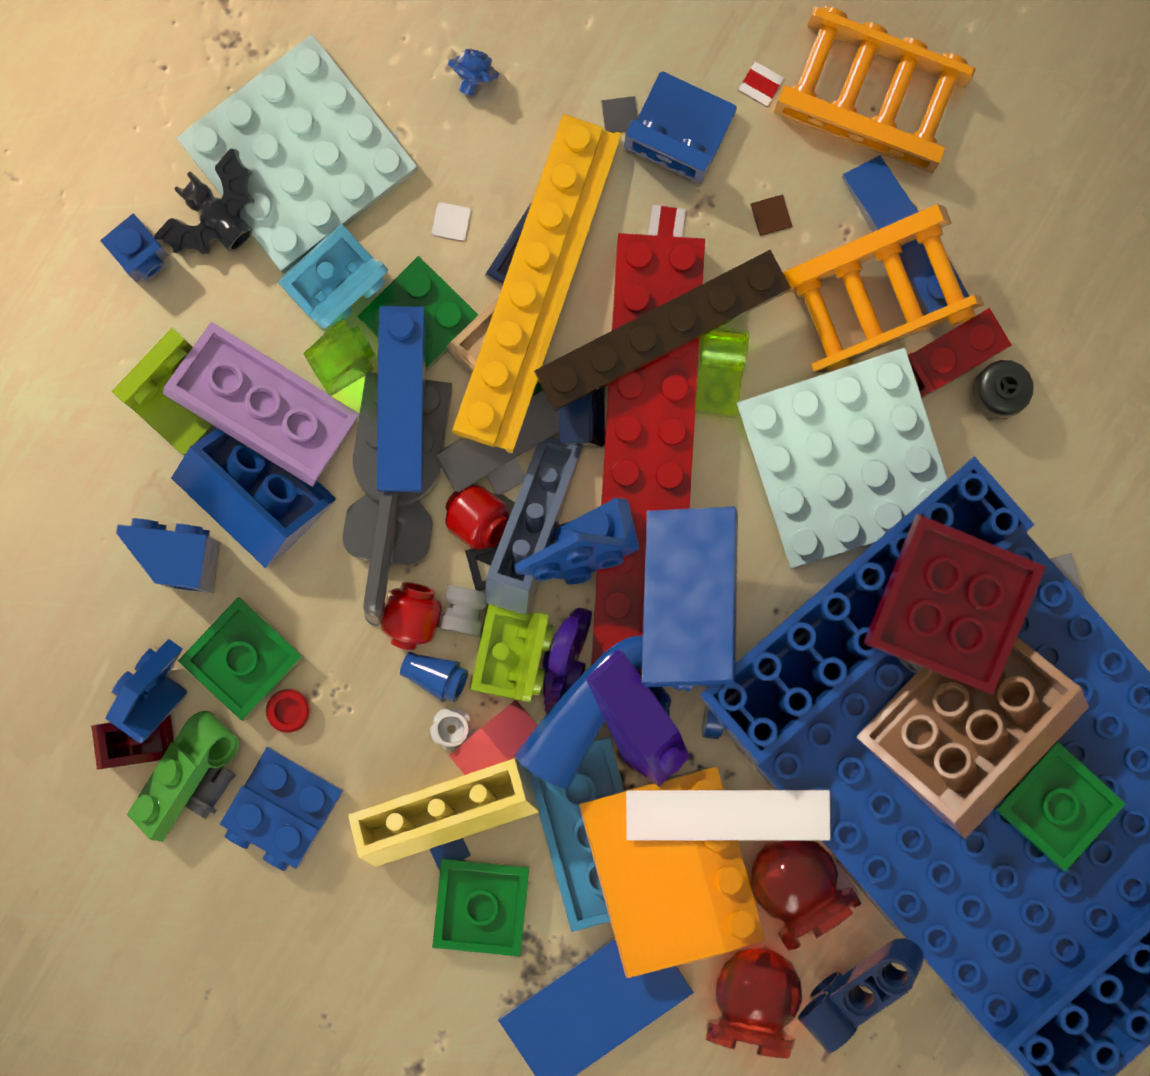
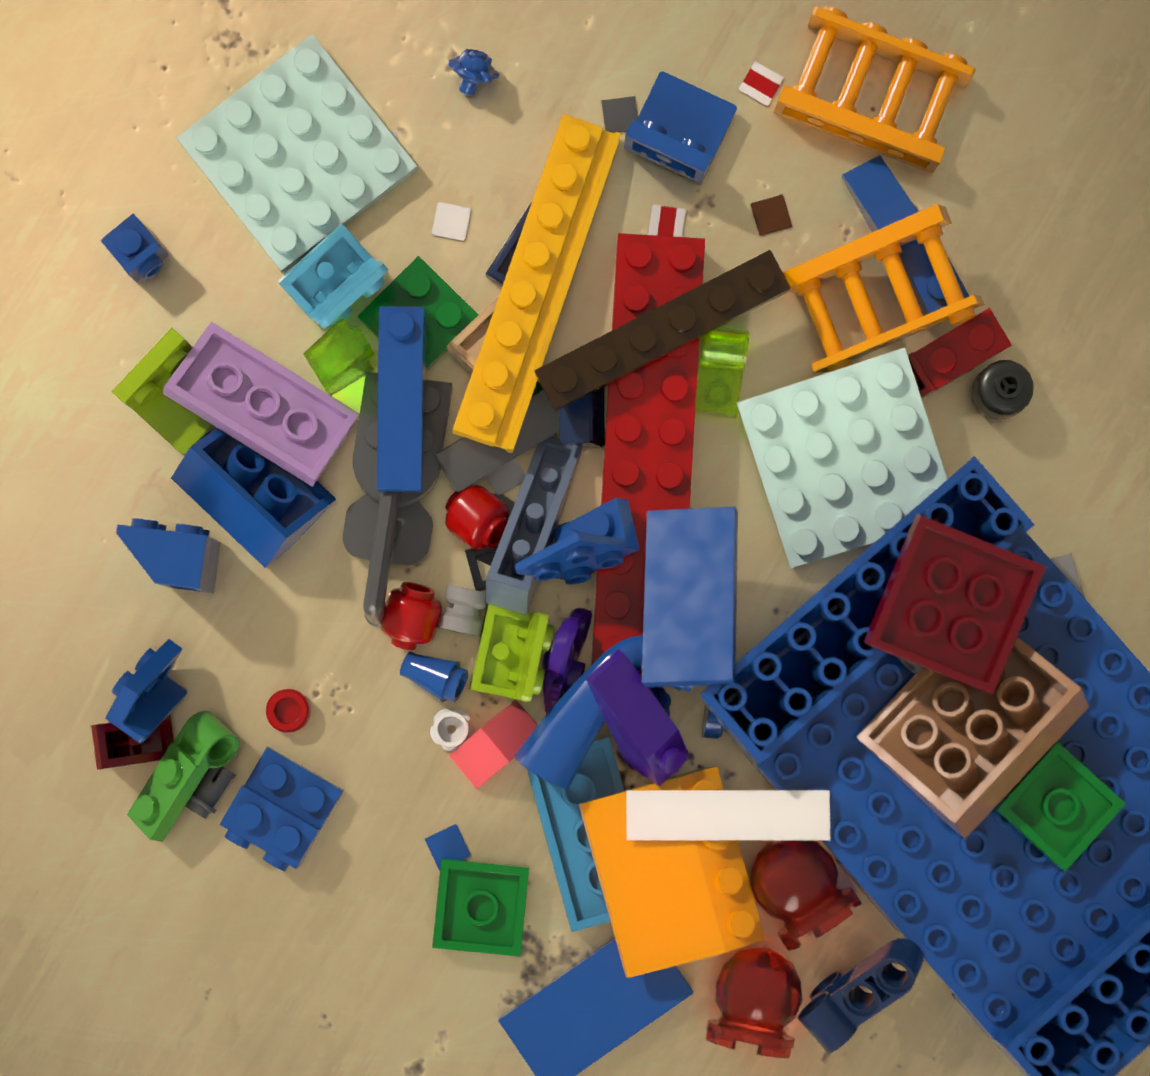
black animal [154,148,255,254] -> none
green plate [178,597,304,721] -> none
light yellow brick [348,758,540,867] -> none

